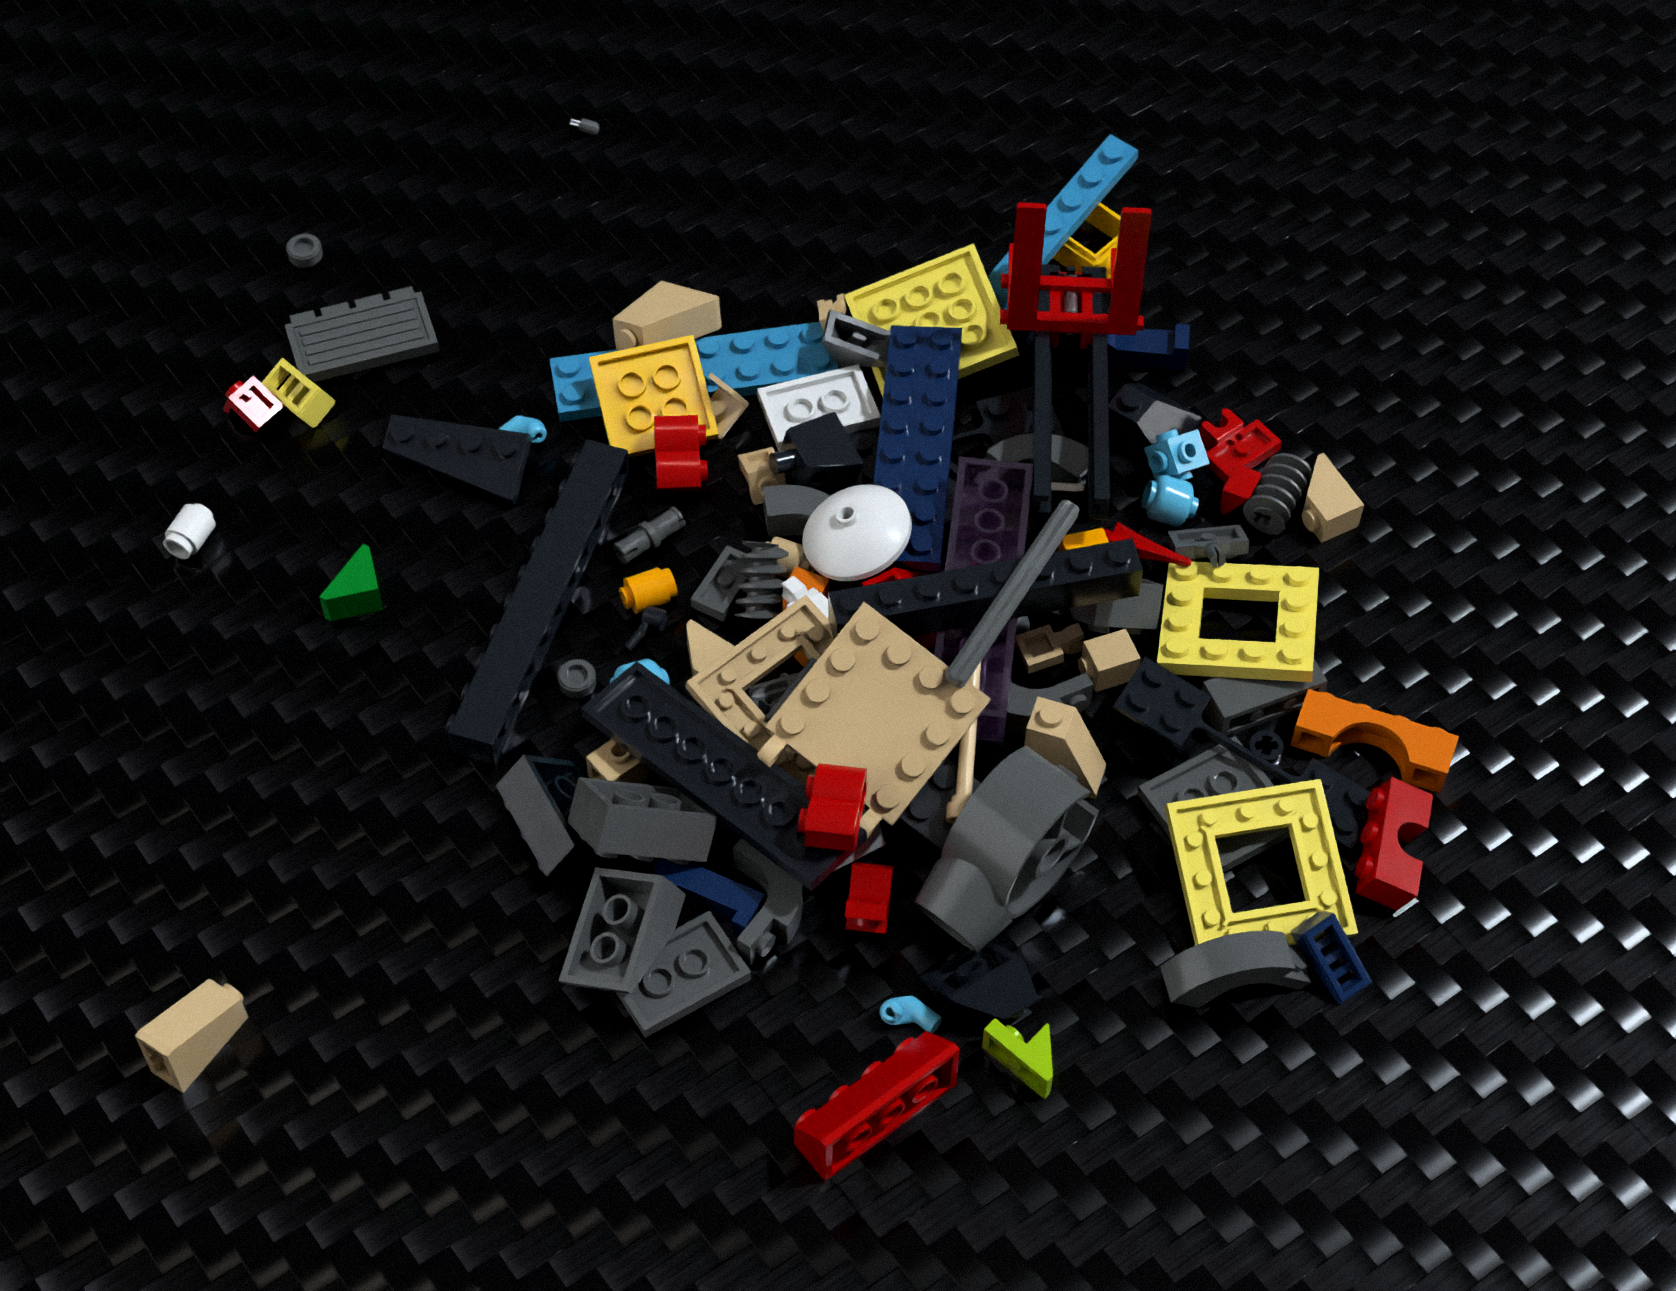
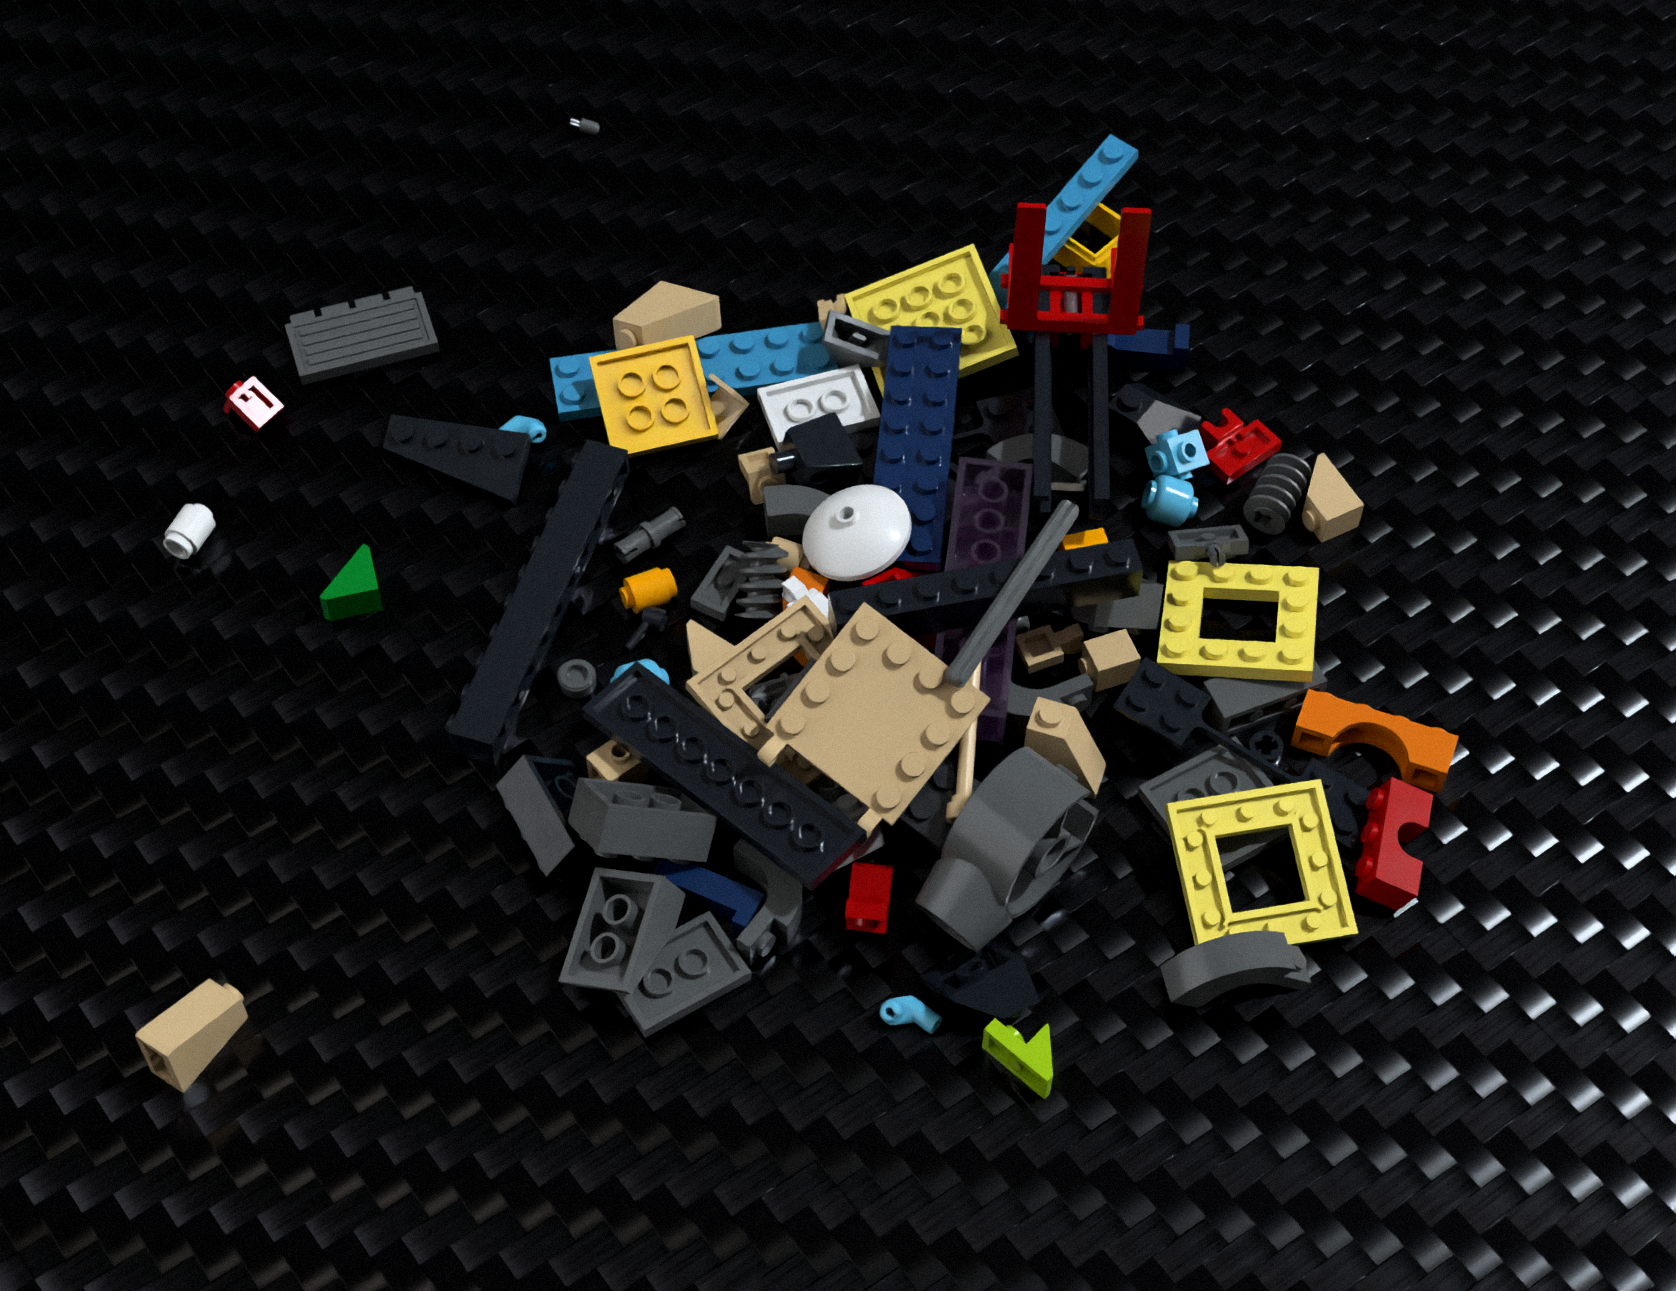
light yellow slope [262,358,335,428] -> none
dark grey tile [286,234,323,267] -> none
red brick [654,415,708,493] -> none
red slope [794,1031,960,1182] -> none
red brick [798,763,868,852] -> none
red piece [1103,522,1191,566] -> none
red slope [1220,465,1261,515] -> none
dark blue slope [1290,911,1372,1004] -> none

